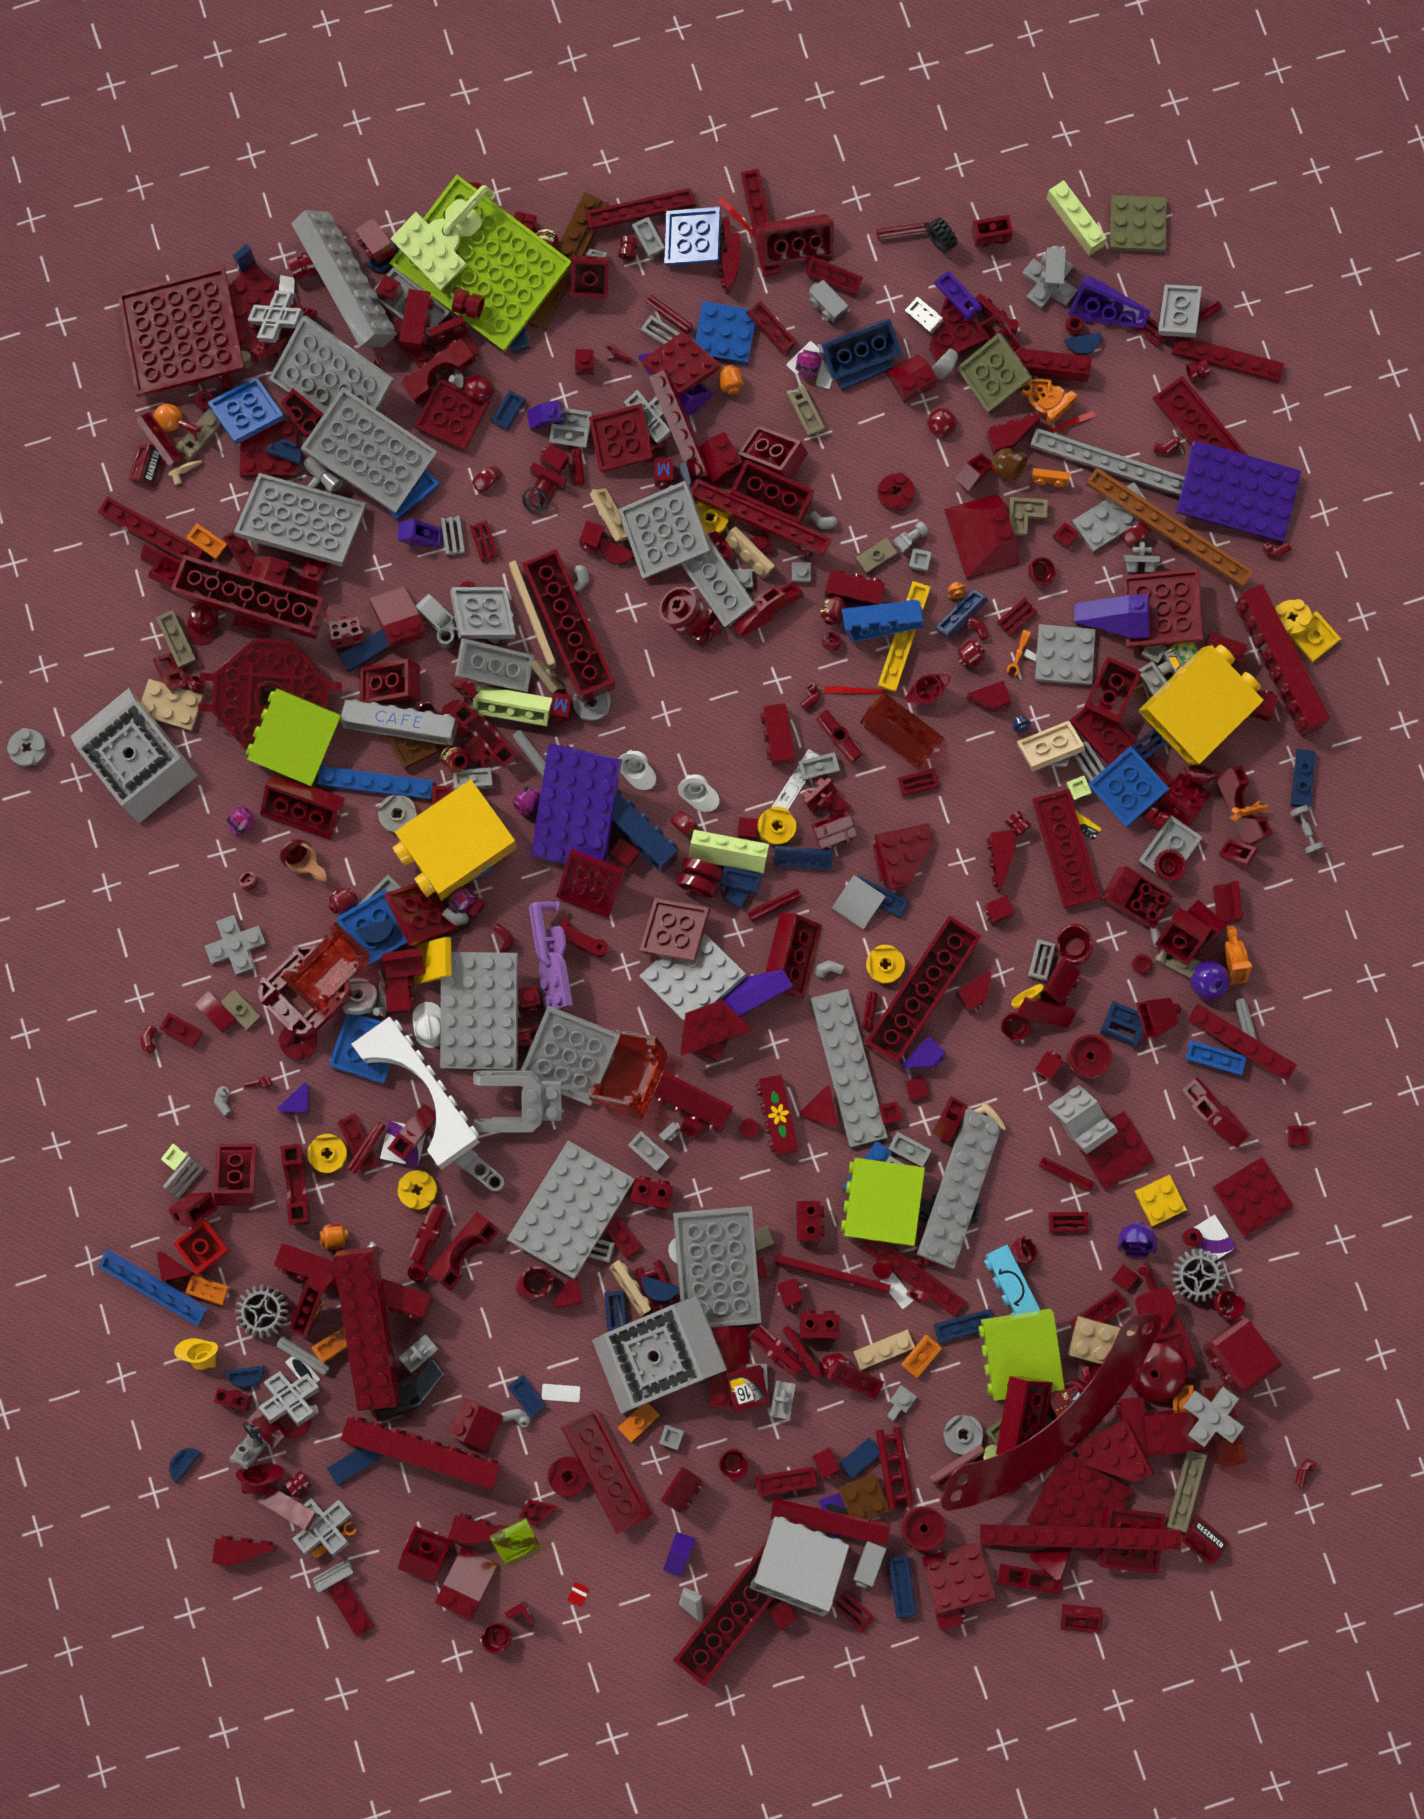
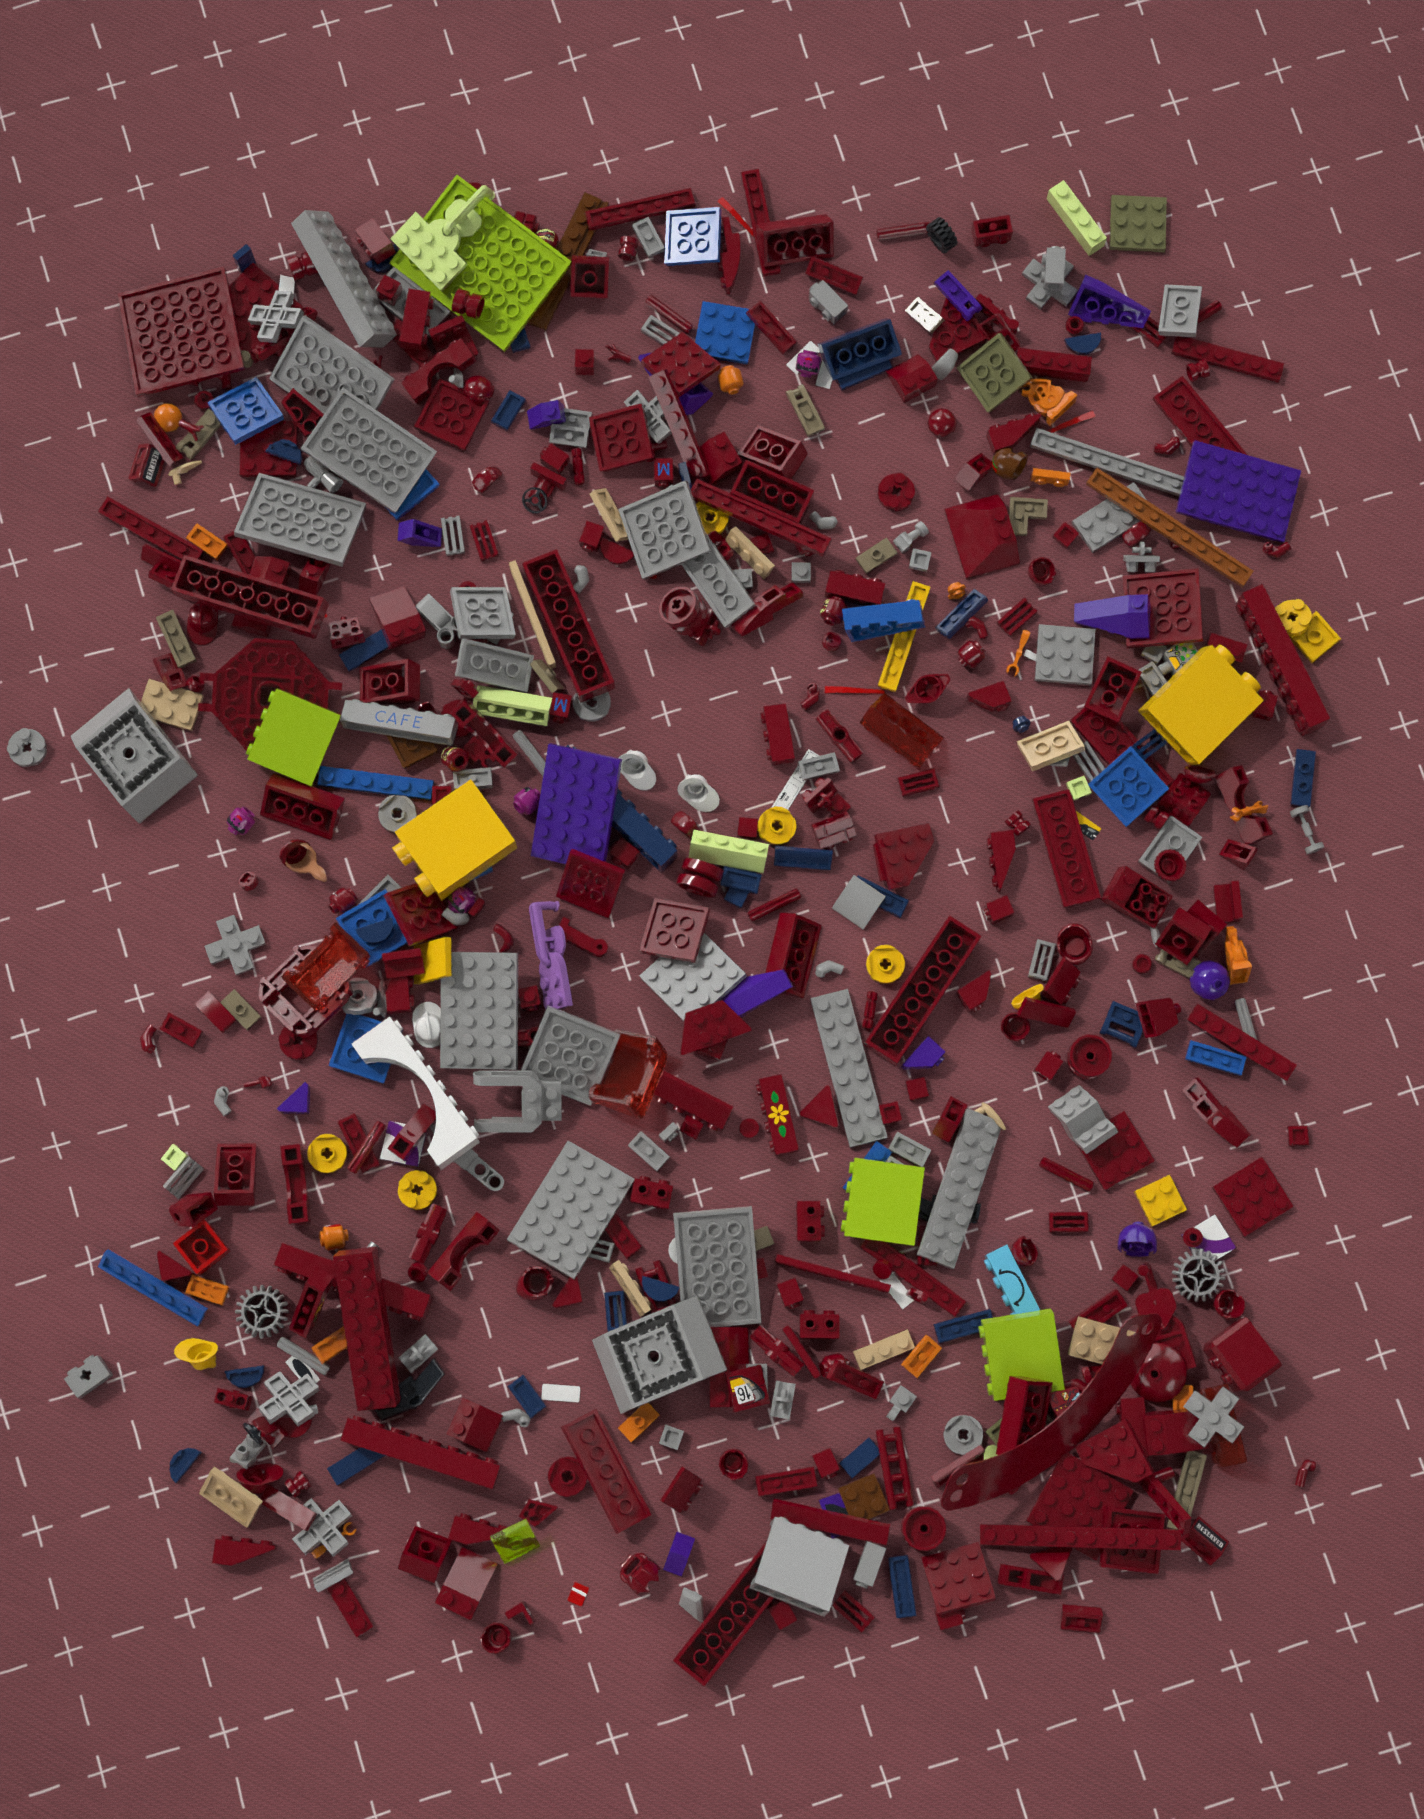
none -> light grey brick [64,1355,113,1399]
none -> tan plate [199,1466,263,1528]
none -> dark red helmet [620,1553,661,1595]
none -> dark red piece [1138,1466,1192,1535]

